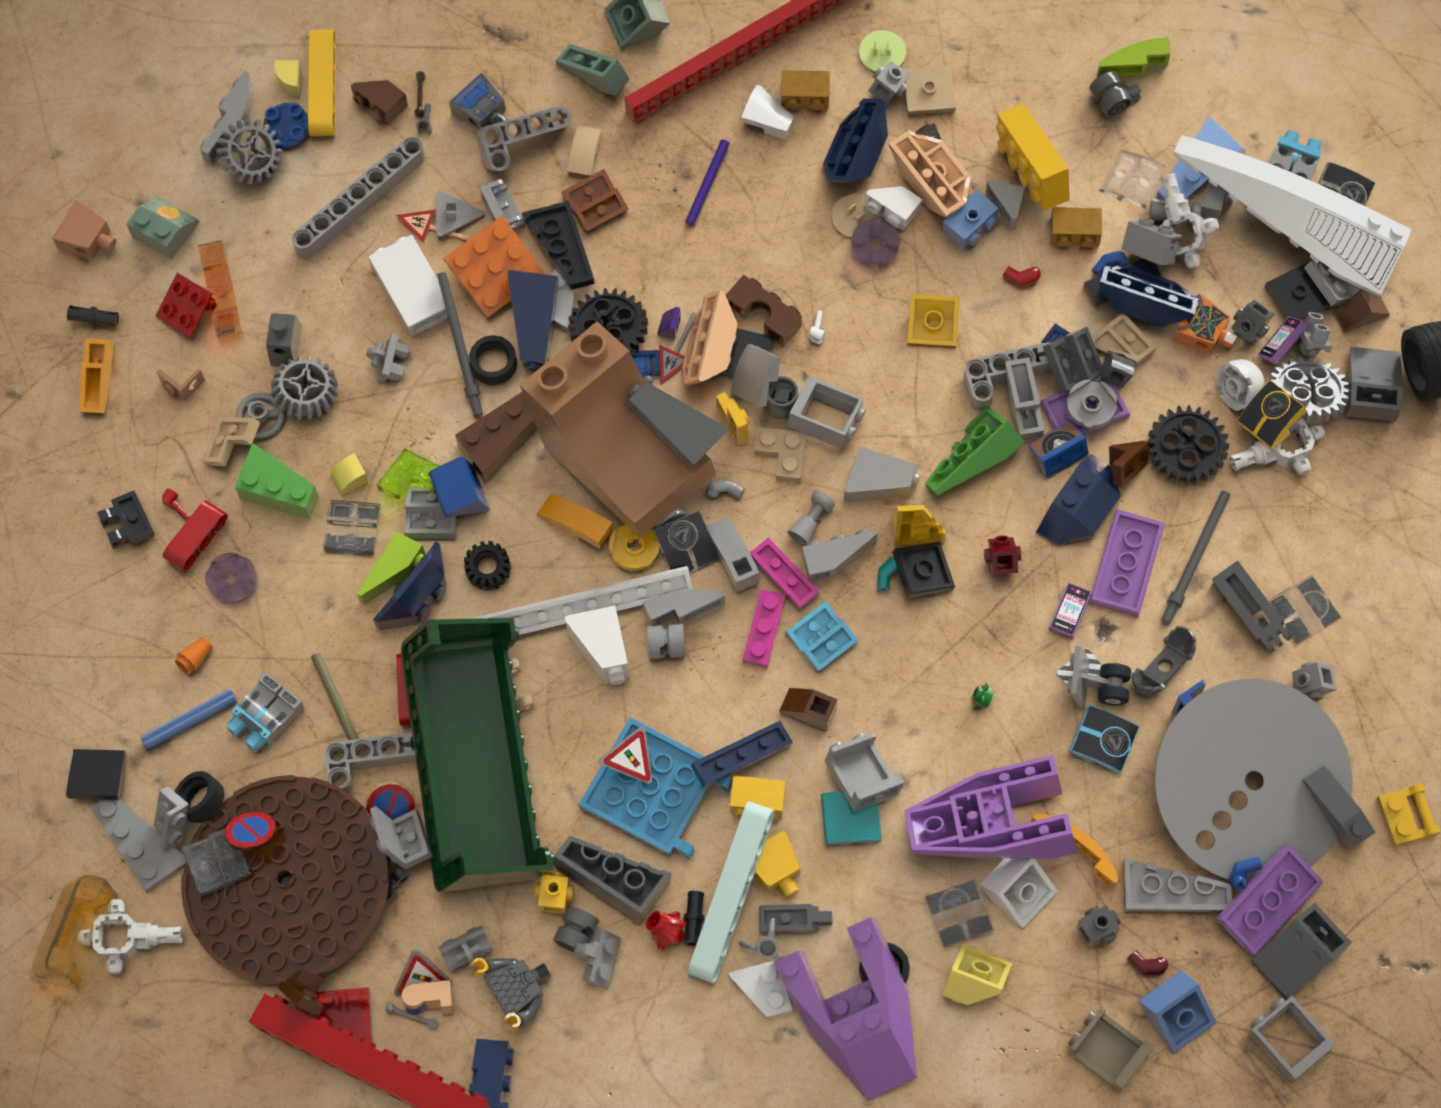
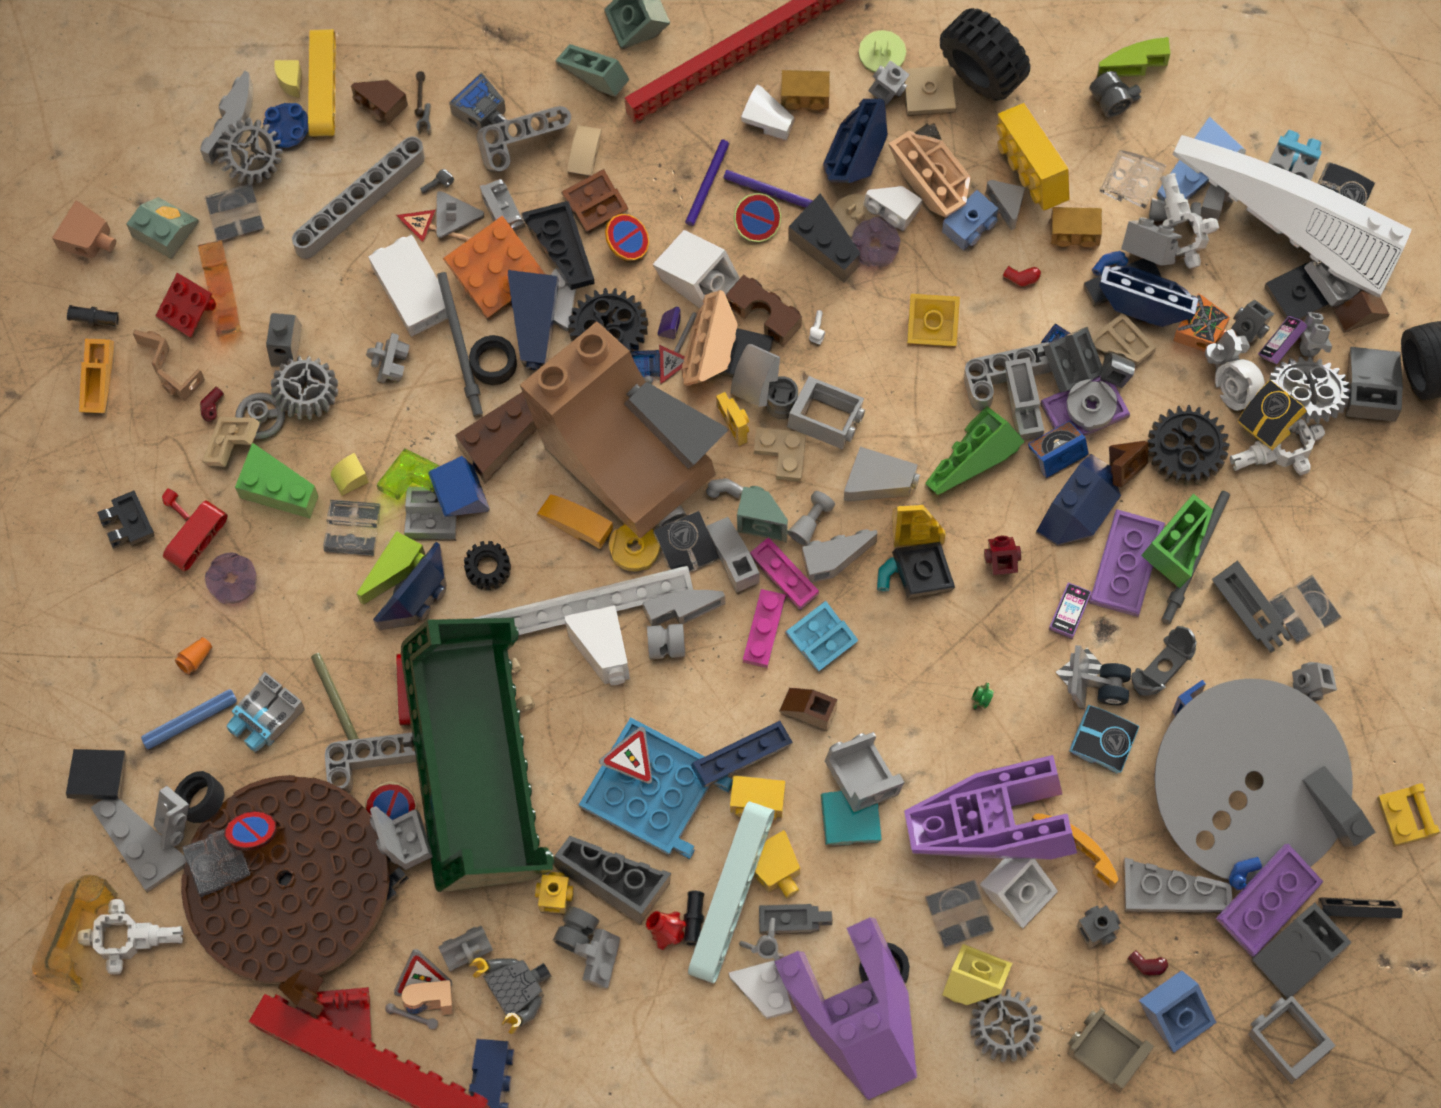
none -> medium nougat bracket [133,329,170,373]
none -> dark red arm [200,386,224,422]
none -> clear slope [205,184,265,242]
none -> dark grey hand [420,169,454,193]
none -> piece [605,214,649,261]
none -> white slope [653,230,740,308]
none -> dark purple bar [723,170,813,208]
none -> piece [733,193,781,242]
none -> sand green slope [737,486,788,542]
none -> black wedge [788,193,861,282]
none -> black tyre [939,8,1031,101]
none -> light grey gear [969,989,1042,1062]
none -> bright green wedge [1141,494,1213,588]
none -> light grey hips [1205,329,1250,372]
none -> black tile [1318,897,1403,919]

